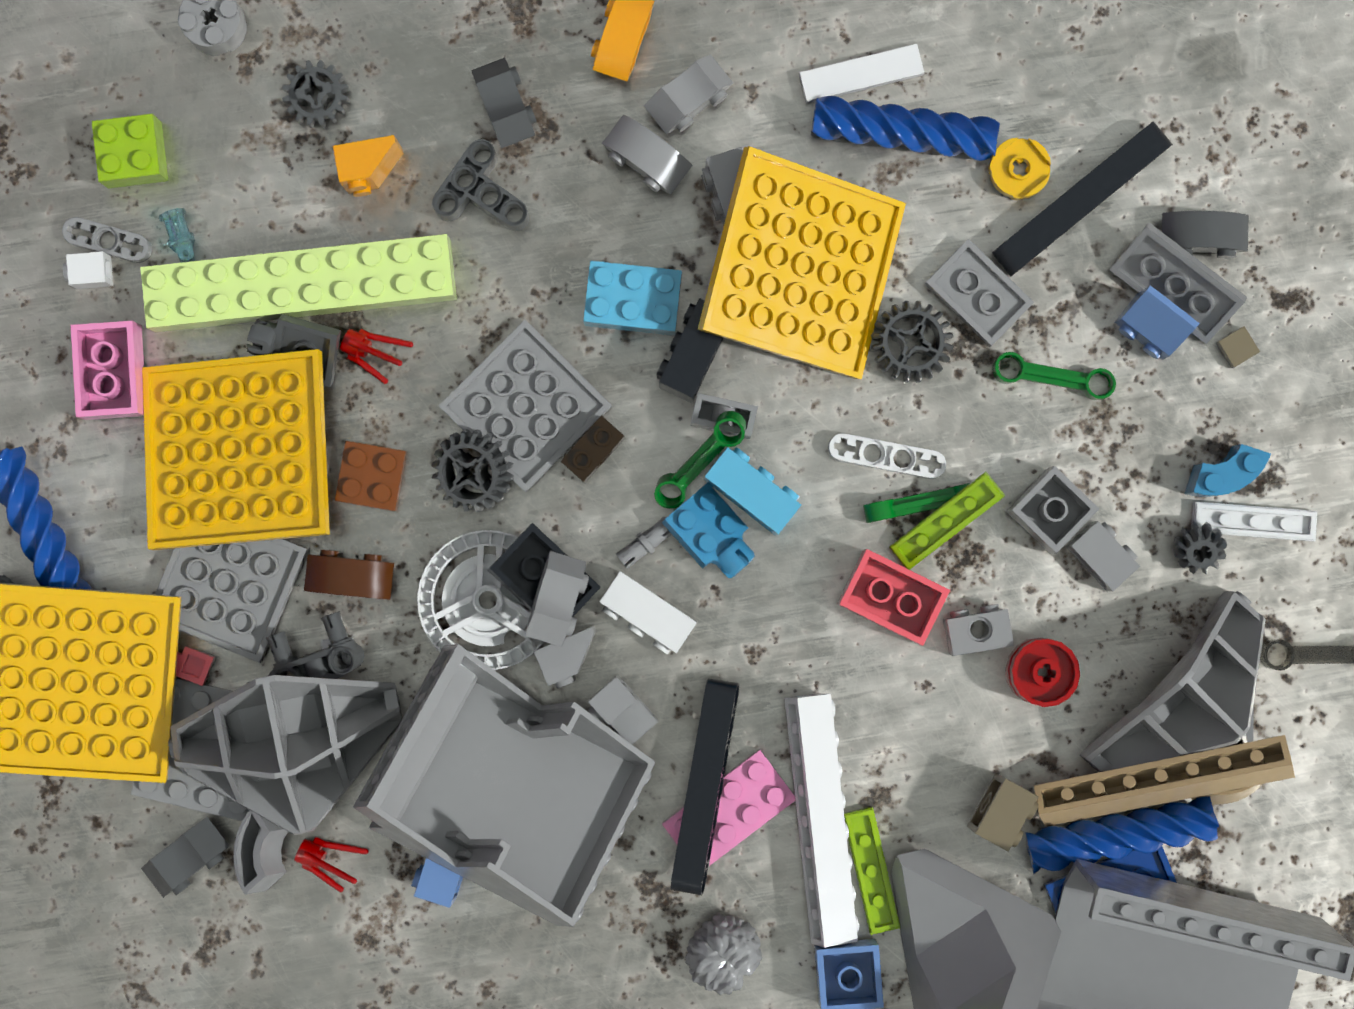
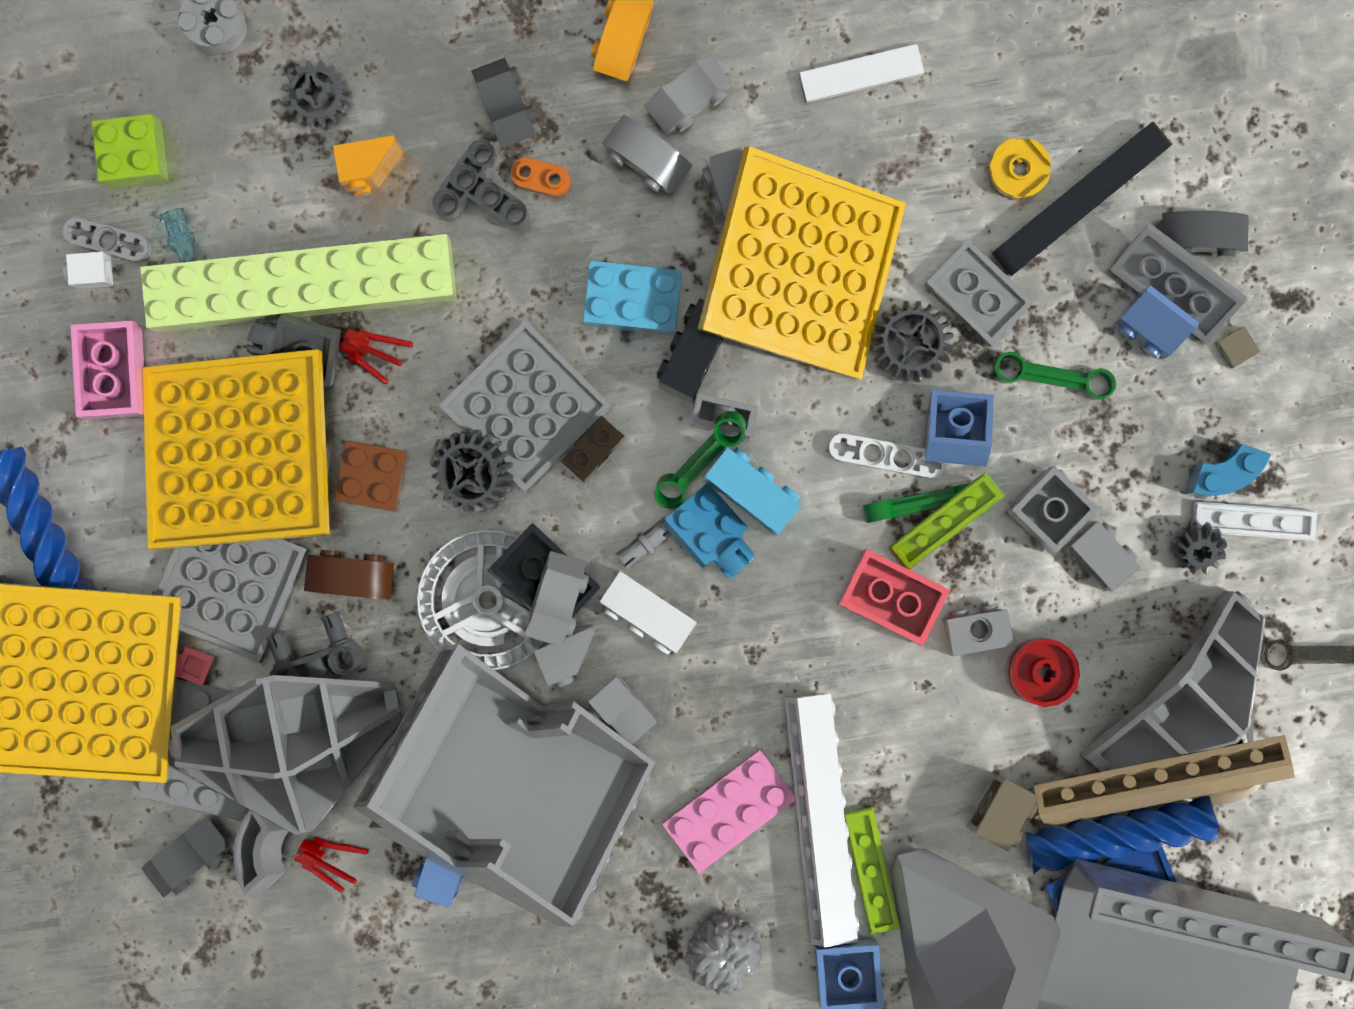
black beam [671,678,739,896] -> none
blue piece [811,96,1000,161] -> none
none -> orange plate [510,157,571,197]
none -> medium blue brick [925,389,994,467]

